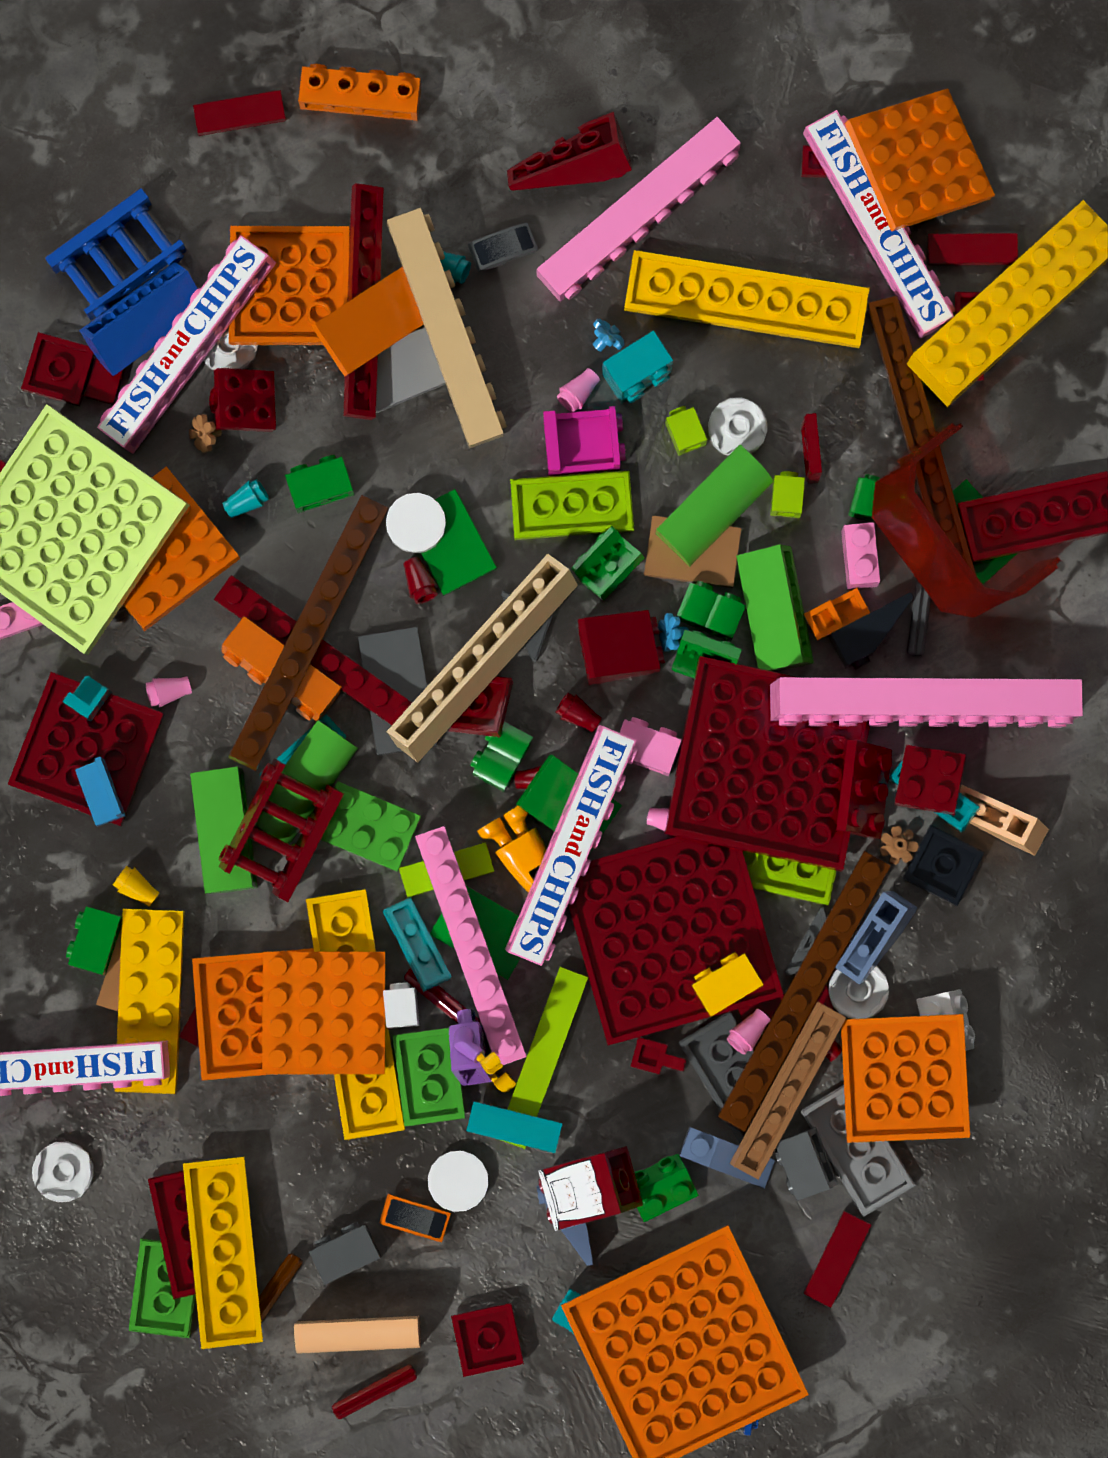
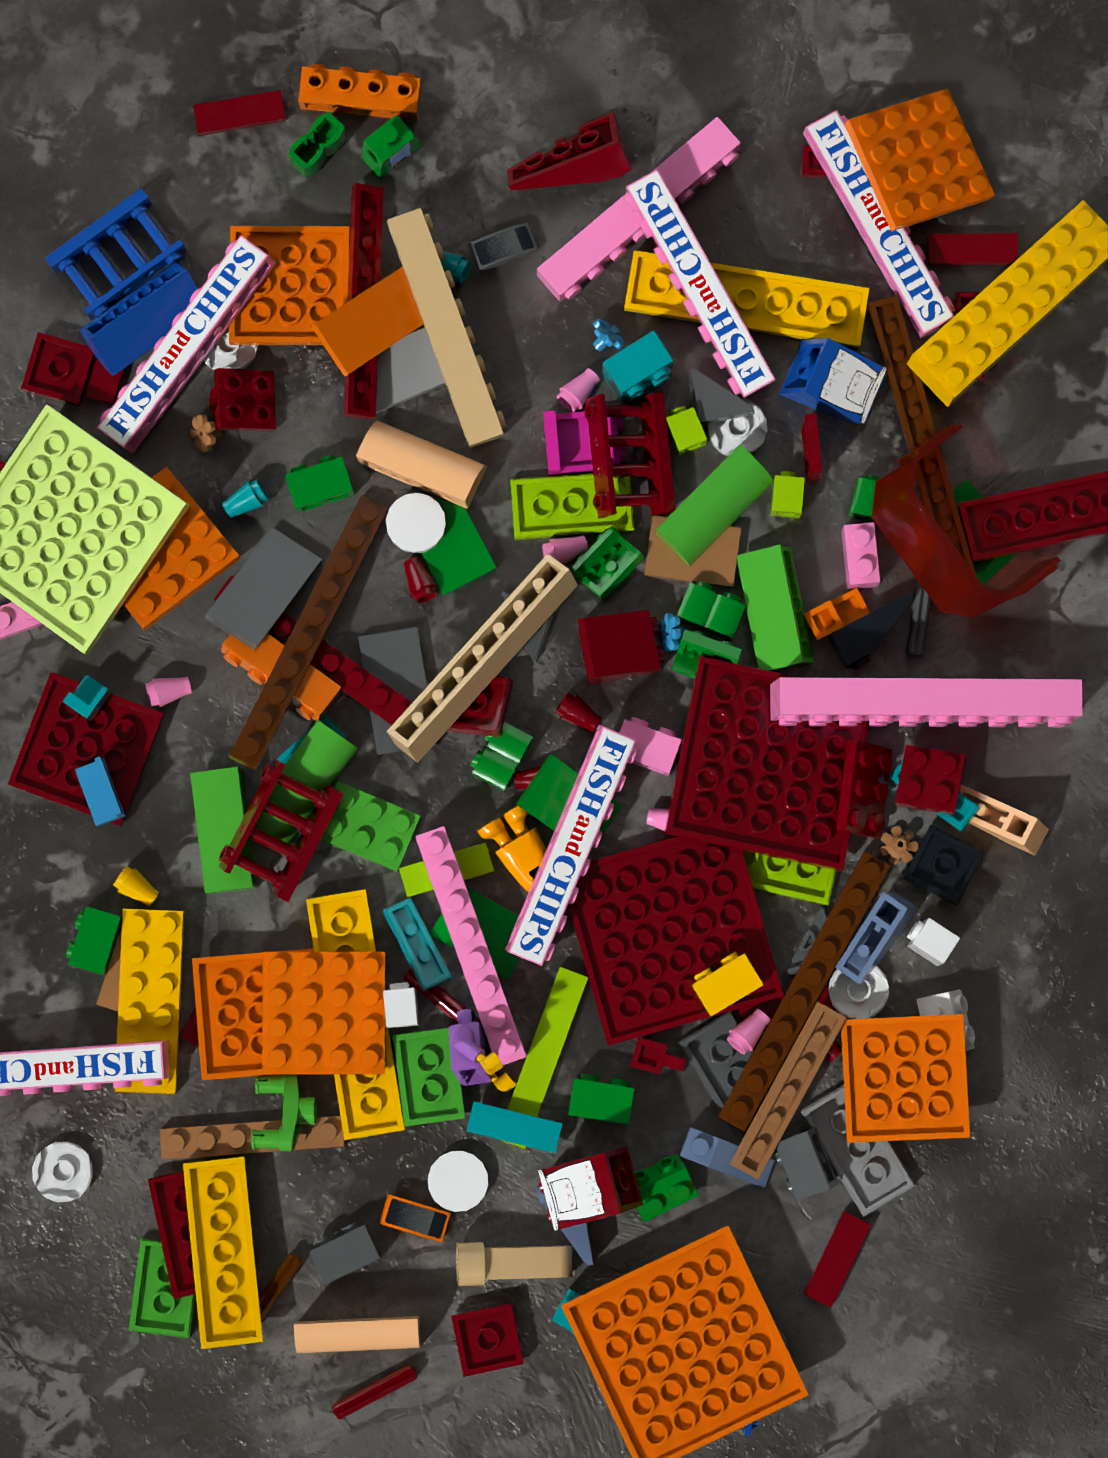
none -> medium nougat plate [160,1116,345,1160]
none -> dark grey tile [205,527,322,651]
none -> bright green connector [251,1075,317,1151]
none -> green brick [288,112,347,178]
none -> light nougat brick [356,420,488,509]
none -> green torso [361,115,423,180]
none -> tan beam [456,1242,573,1286]
none -> bright pink cone [542,536,589,565]
none -> green brick [568,1073,634,1124]
none -> dark red fence [585,393,675,519]
none -> brick [624,169,776,399]
none -> dark grey tile [691,369,755,425]
none -> slope [779,338,886,424]
none -> white brick [907,918,960,966]

